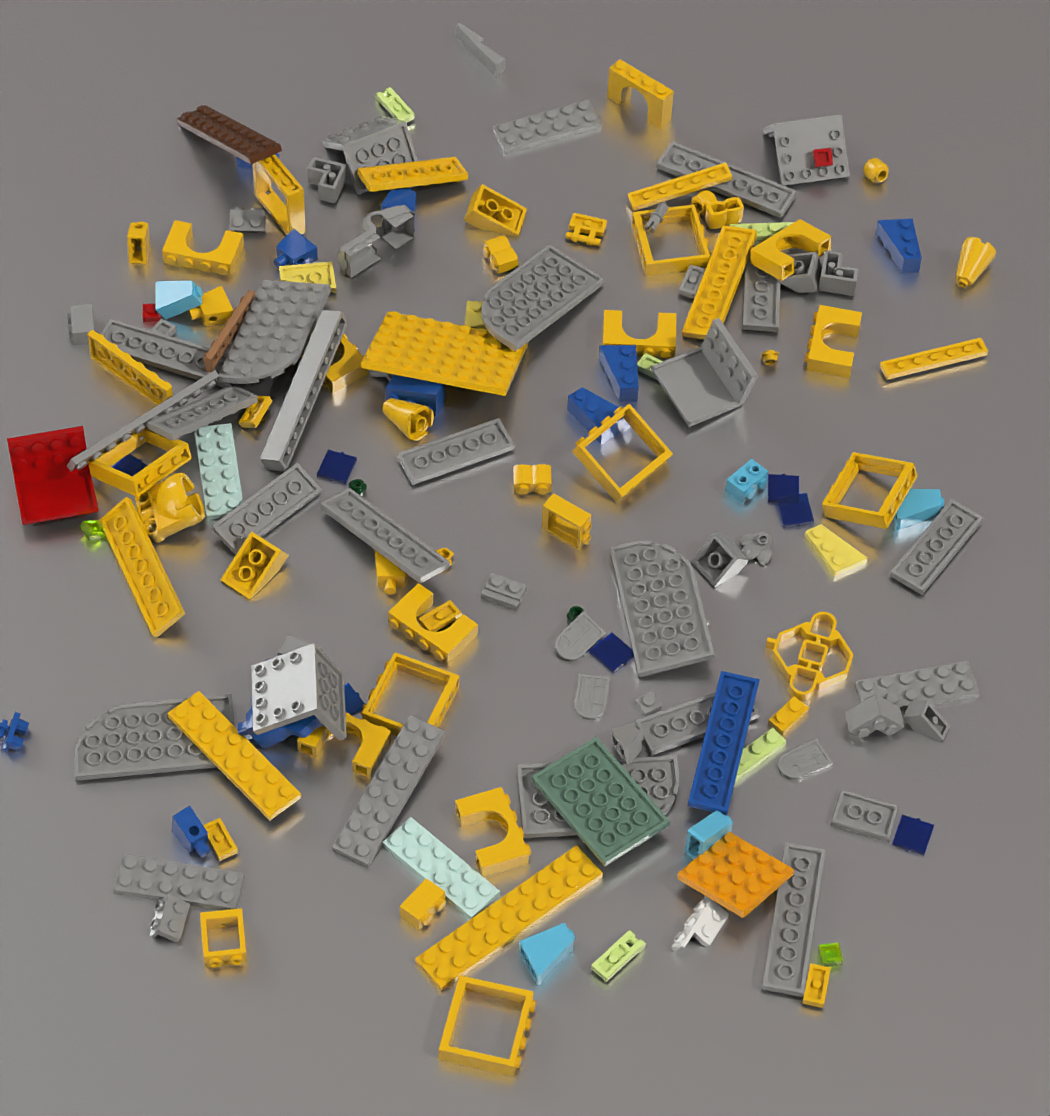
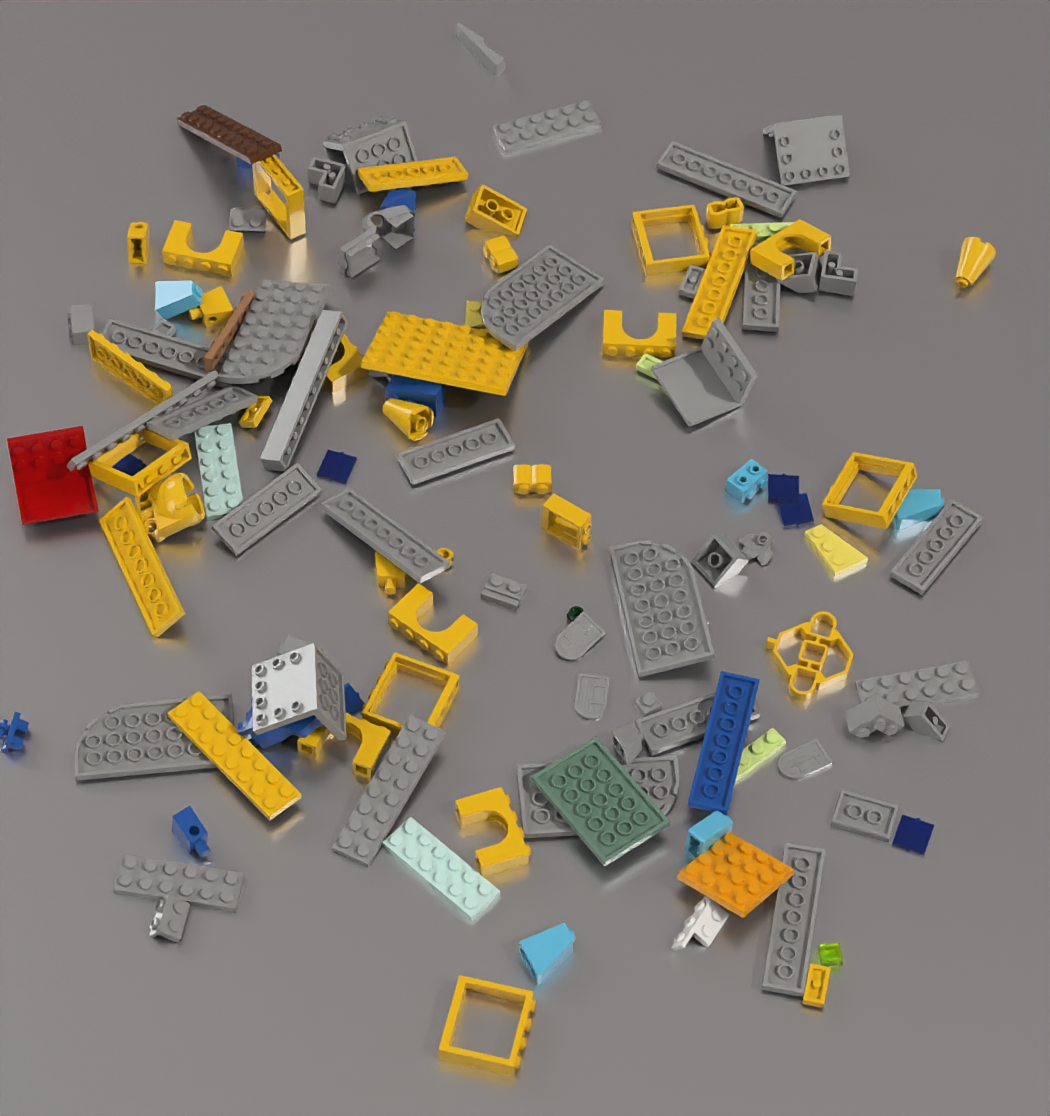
clear neon green plate [80,520,106,540] -> none
red plate [143,303,161,322] -> none
yellow window [200,908,247,968] -> none
yellow plate [203,818,238,861] -> none
yellow slope [220,531,289,600] -> none
blue torso [273,229,318,268] -> none
light yellow wing [279,262,336,293] -> none
dark green plate [348,479,367,496] -> none
yellowish green plate [375,87,415,123] -> none
yellow brick [400,878,446,930] -> none
yellow plate [415,845,603,991] -> none
yellow plate [419,600,462,632] -> none
yellow plate [565,213,607,246] -> none
blue wedge [567,387,630,444] -> none
yellow window [572,404,673,502] -> none
clear blue piece [589,632,634,673] -> none
yellowish green plate [591,930,646,982] -> none
blue wedge [598,345,639,402] -> none
yellow arch [607,59,674,130] -> none
yellow plate [627,163,732,211] -> none
light grey axle [644,202,668,234] -> none
yellow head [691,190,717,216] -> none
yellow plate [760,350,779,365] -> none
yellow plate [768,696,809,736] -> none
yellow arch [804,305,862,378] -> none
red plate [813,148,833,168] -> none
yellow head [863,158,889,184] -> none
blue wedge [875,218,922,273] -> none
yellow plate [880,337,988,380] -> none

